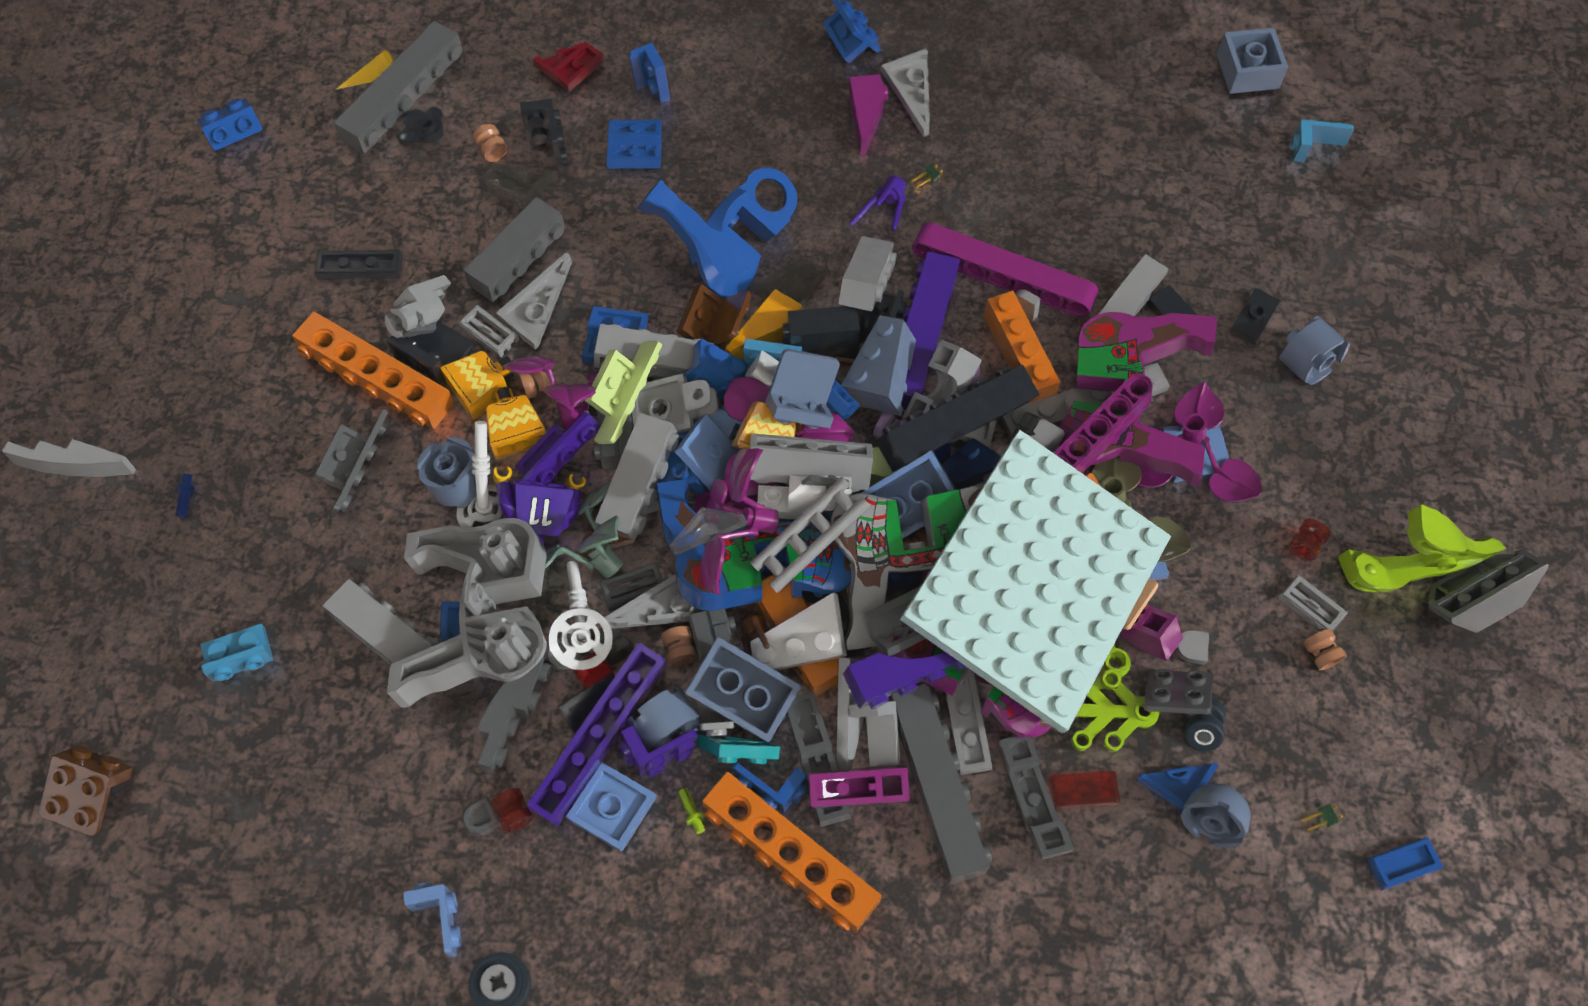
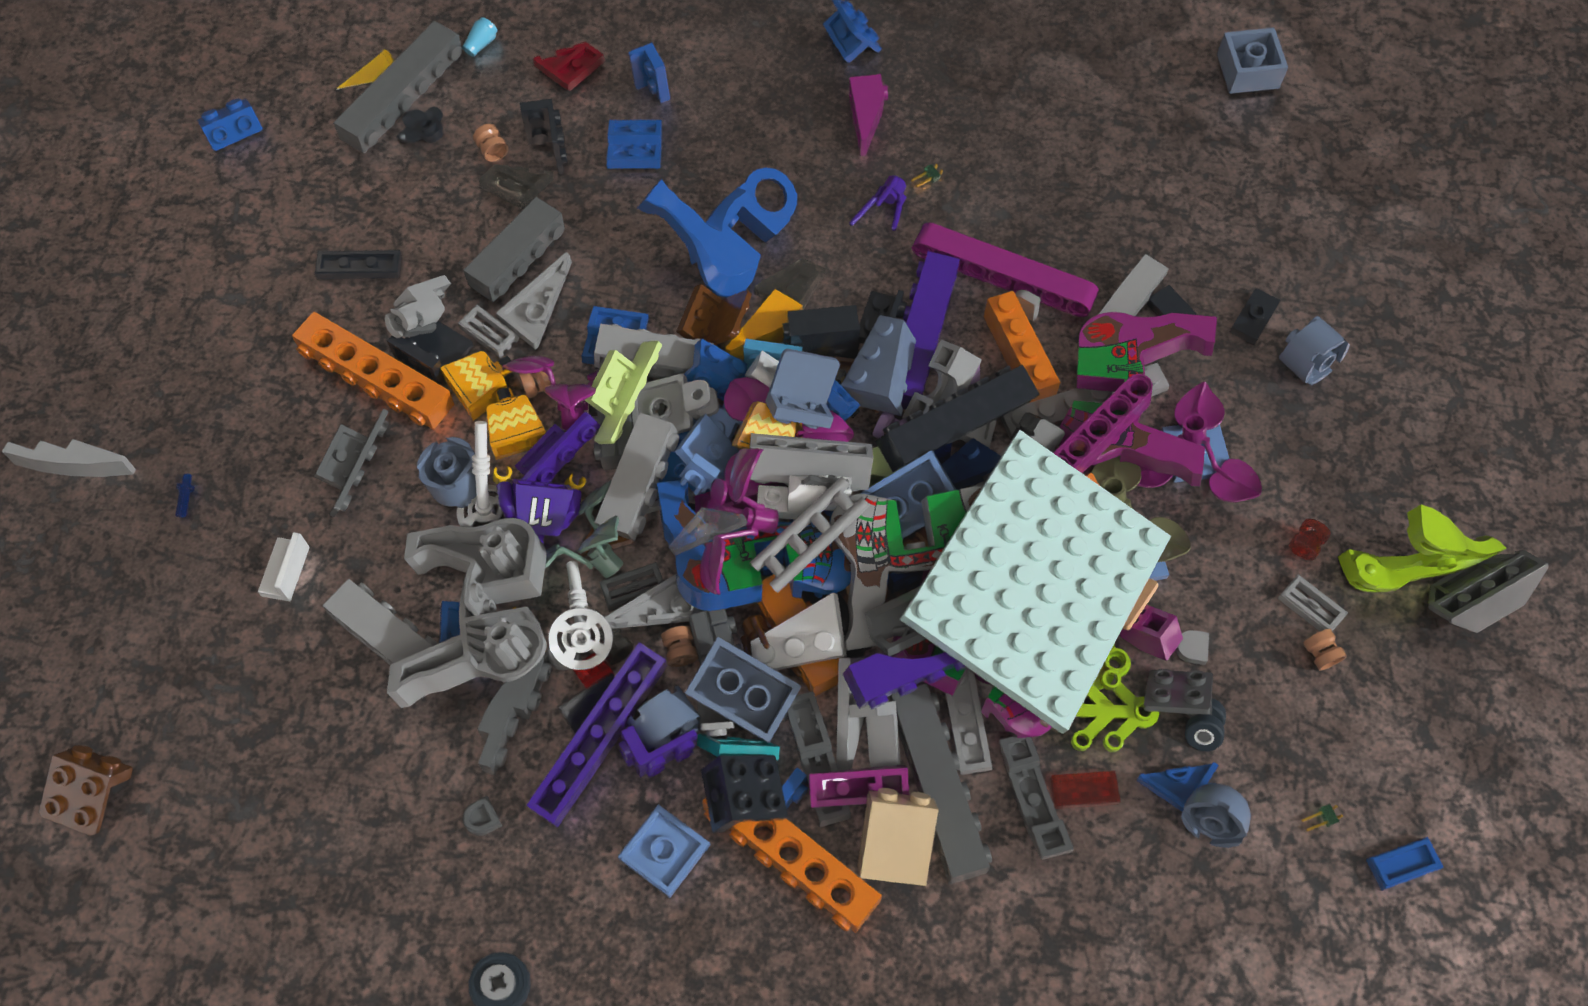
dark azure bracket [200,624,273,681] -> none
medium blue bracket [403,883,462,958] -> none
clear red wheel [490,788,534,833] -> none
medium blue plate [566,762,657,853] -> none
lime piece [678,788,705,834] -> none
light grey brick [838,236,897,311] -> none
light grey wing [881,49,930,137] -> none
dark azure bracket [1290,119,1354,162] -> none
none -> white panel [258,532,310,602]
none -> medium azure cone [462,17,498,57]
none -> medium blue plate [617,804,710,898]
none -> medium blue tile [679,453,721,495]
none -> black bracket [701,755,788,833]
none -> tan brick [857,788,938,886]

